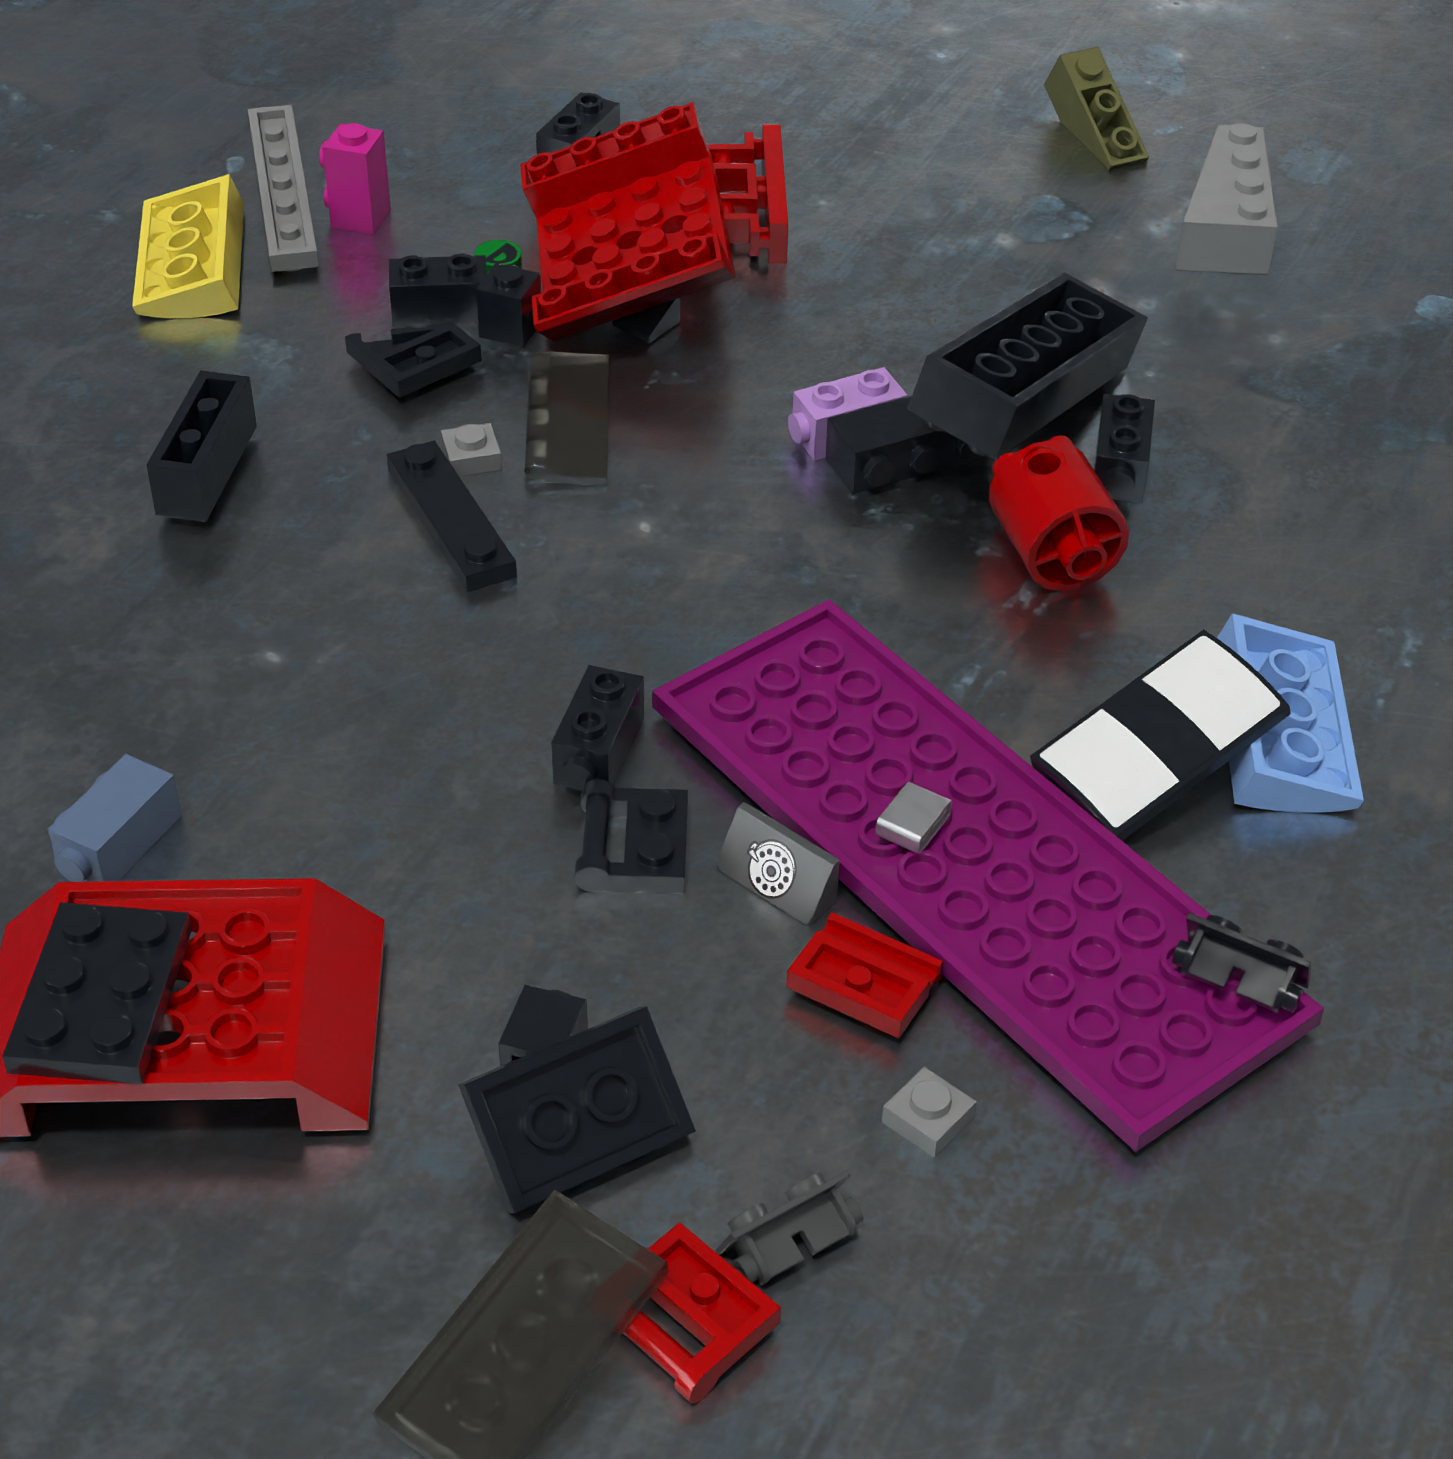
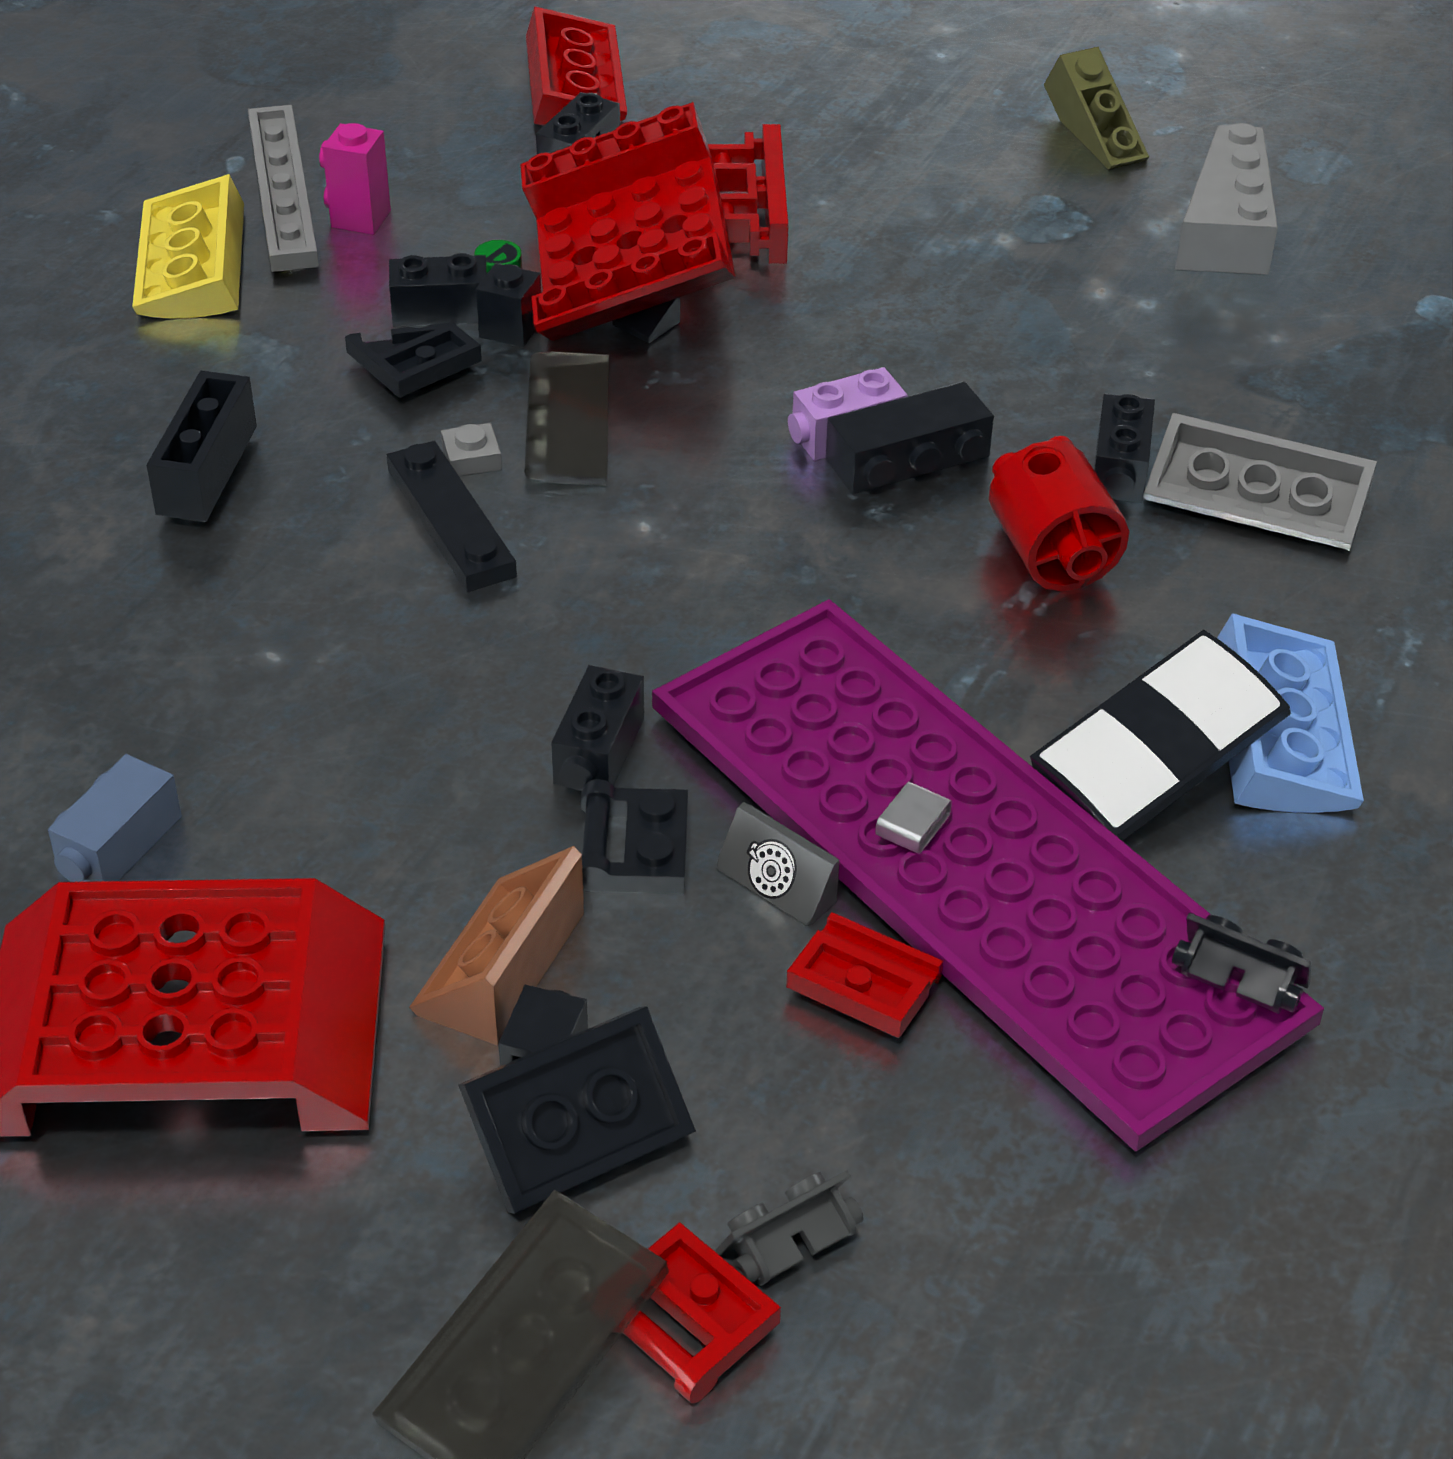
black plate [2,902,192,1085] -> none
light grey plate [882,1067,977,1158] -> none
black brick [907,272,1148,460] -> none
none -> nougat slope [409,846,584,1046]
none -> red slope [526,6,627,125]
none -> light grey slope [1143,413,1377,550]

